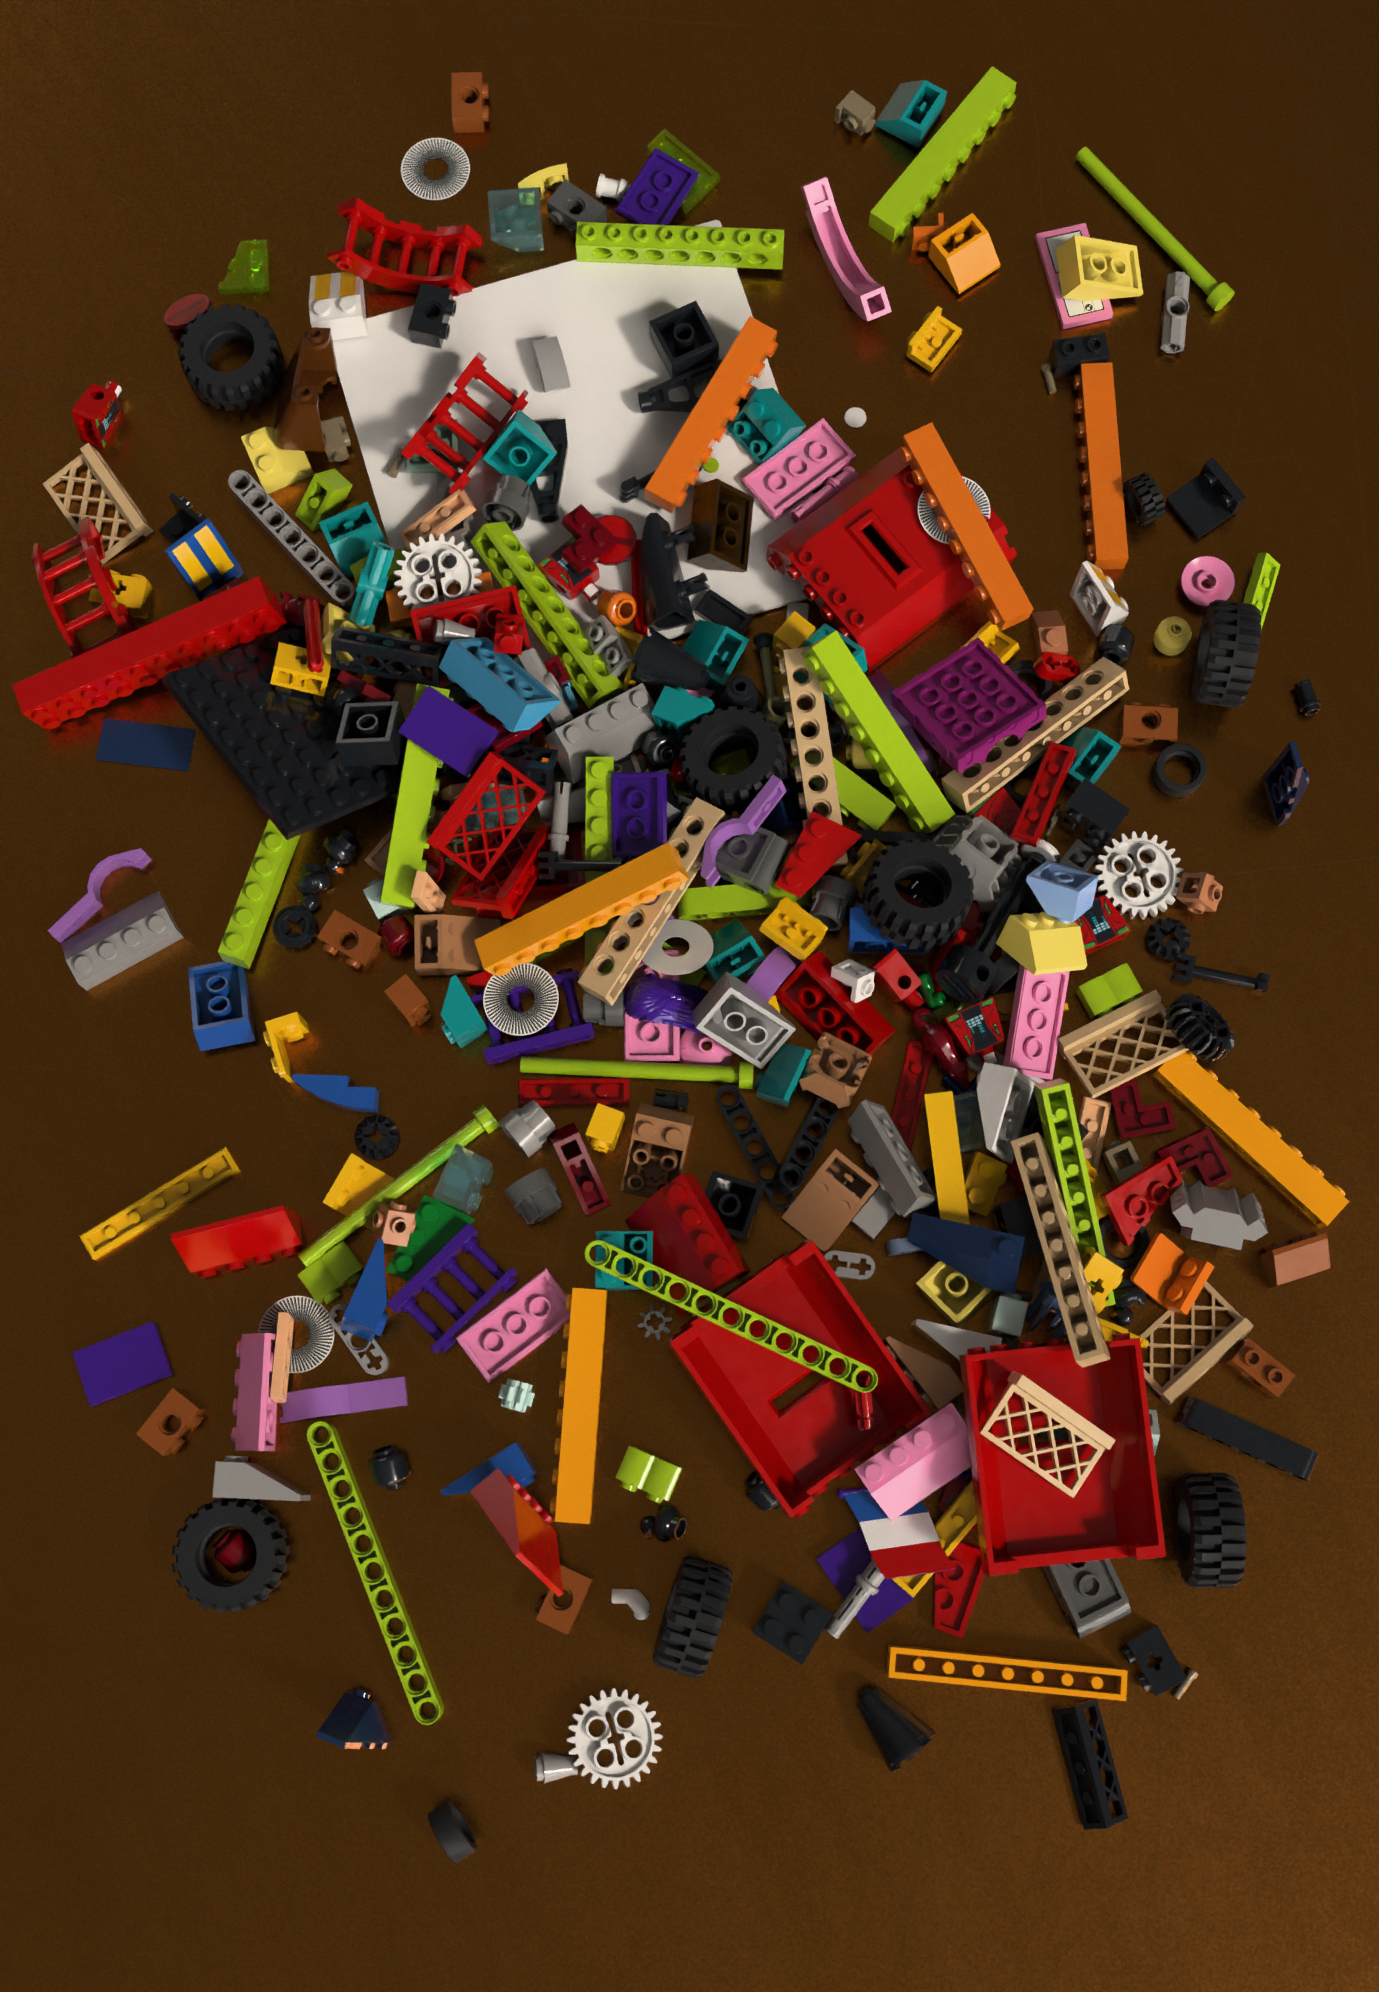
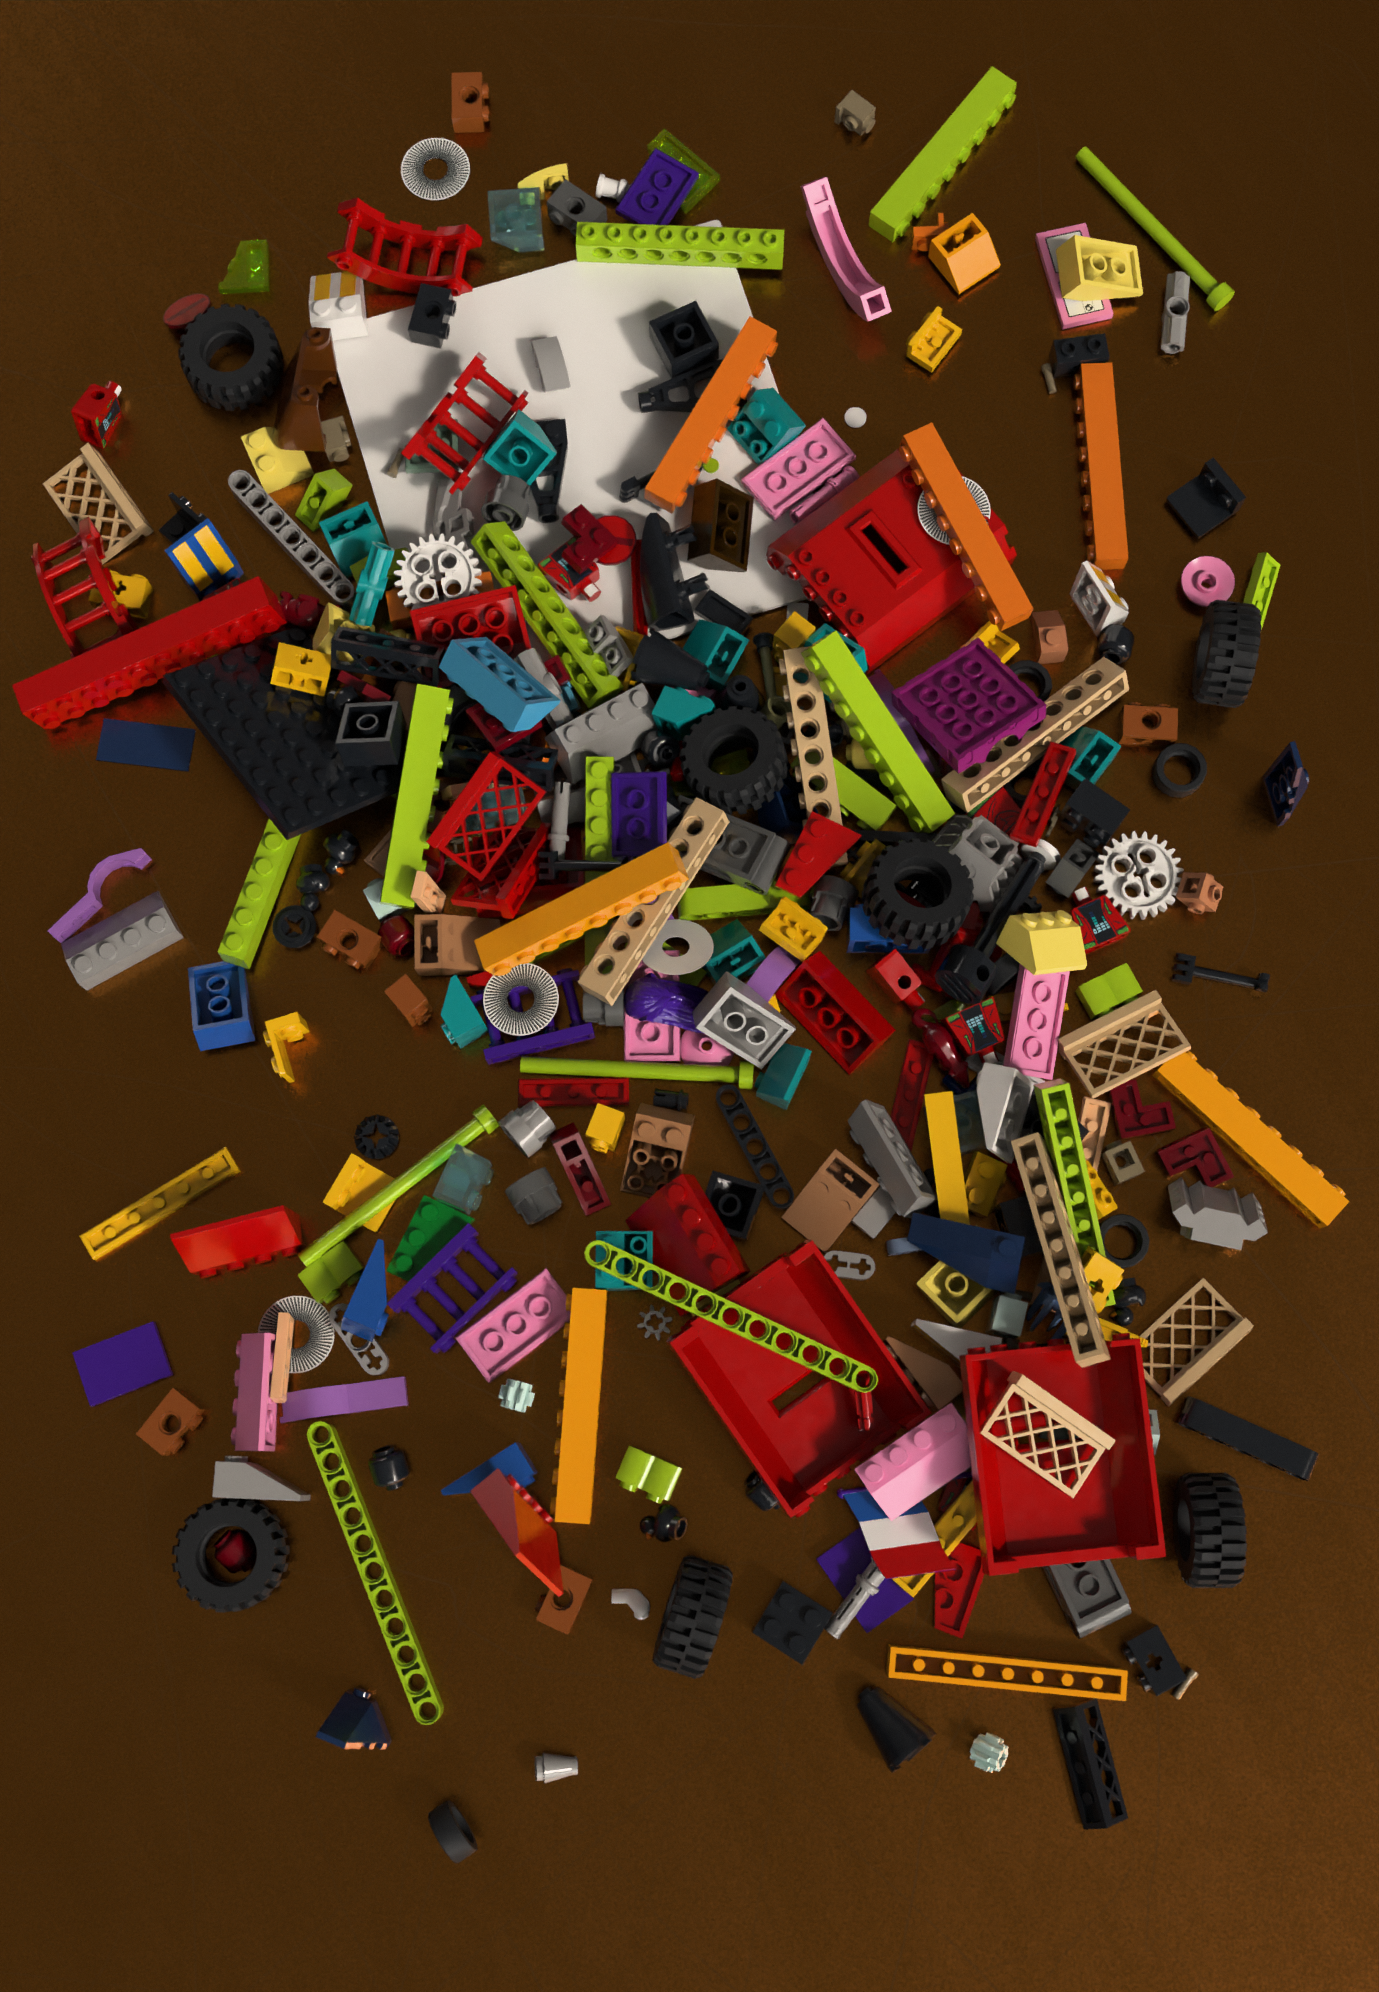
blue slope [292,1074,379,1114] -> none
red axle [303,599,324,673] -> none
nougat brick [372,1200,416,1247] -> none
light nougat tile [398,489,476,553] -> none
dark purple tile [398,686,499,779] -> none
light grey cone [434,618,475,645] -> none
red brick [494,613,524,655] -> none
white gear [566,1688,663,1789] -> none
orange head [597,590,636,626] -> none
medium lavender piece [701,775,786,888] -> none
black beam [772,1094,841,1195] -> none
medium nougat slope [799,1032,872,1108] -> none
white bracket [831,959,875,1003] -> none
teal slope [875,80,947,148] -> none
green arm [917,971,946,1010] -> none
light blue slope [1026,860,1099,923] -> none
red beam [1033,652,1080,683] -> none
red wing [1099,1155,1183,1246] -> none
black tyre [1123,472,1166,526] -> none
orange bracket [1130,1232,1214,1315] -> none
black gear [1146,916,1191,959] -> none
light yellow head [1153,616,1192,656] -> none
black gear [1165,993,1235,1063] -> none
dark orange brick [1225,1338,1295,1399] -> none
slope [1258,1230,1331,1288] -> none
black pin [1294,679,1321,716] -> none
none -> light aqua gear [970,1732,1009,1773]

